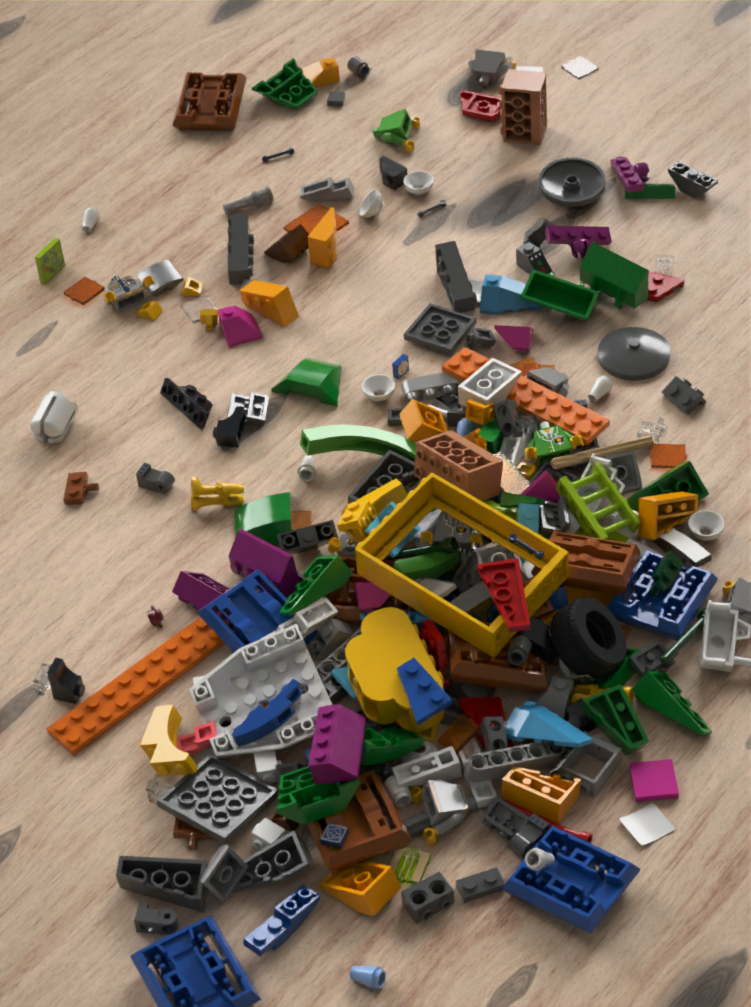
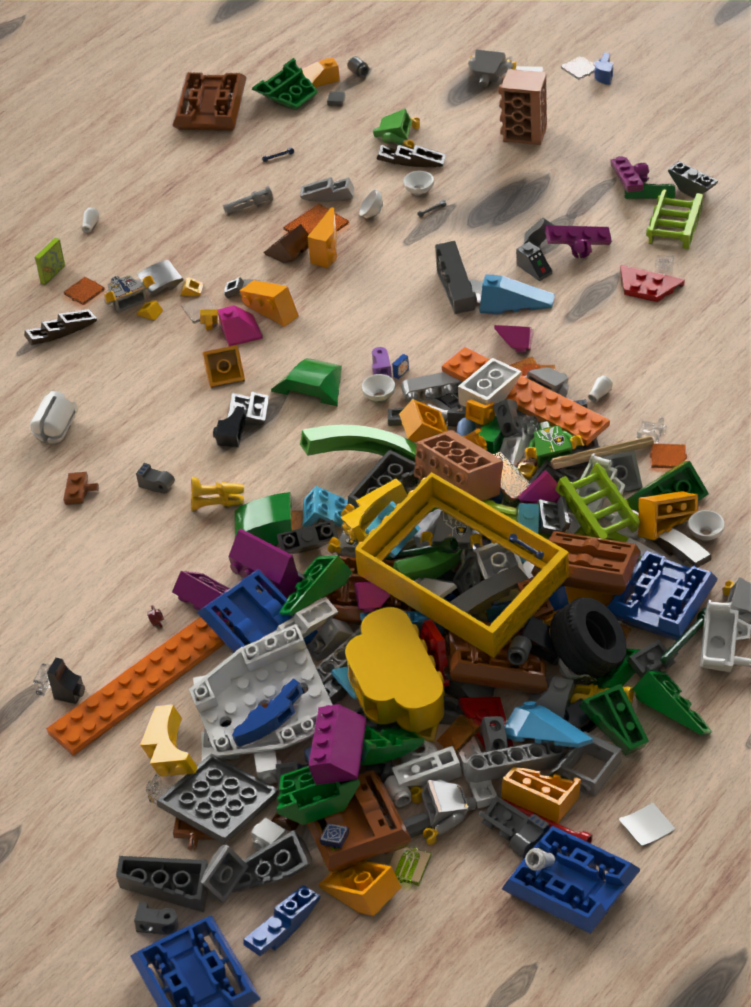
black bracket [160,378,213,429] -> none
coral slope [177,721,217,756] -> none
dark grey wedge [228,214,254,285] -> none
white cone [297,456,316,481] -> none
yellow bracket [337,500,377,537] -> none
light blue cone [350,966,386,990] -> none
black arch [379,155,408,190] -> none
blue wing [397,657,452,726] -> none
dark grey brick [401,872,454,924] -> none
dark grey plate [404,303,476,355] -> none
dark grey plate [456,867,505,903] -> none
red wing [460,90,502,121] -> none
dark grey bracket [466,327,496,351] -> none
red wing [477,558,531,632] -> none
green slope [500,492,545,509] -> none
green piece [520,270,599,321] -> none
dark grey dish [539,157,606,207] -> none
green piece [580,242,649,309] -> none
dark grey dish [598,327,670,380] -> none
dark pink tile [629,759,679,802] -> none
dark green plate [650,550,684,596] -> none
dark grey bracket [662,376,706,414] -> none
none -> dark brown slope [24,309,97,345]
none -> light orange slope [202,345,245,387]
none -> dark grey tile [224,277,244,298]
none -> medium azure bracket [302,486,348,528]
none -> medium lavender leg [372,347,392,378]
none -> dark brown slope [377,145,446,167]
none -> brick [594,53,613,85]
none -> lime fence [646,190,703,249]

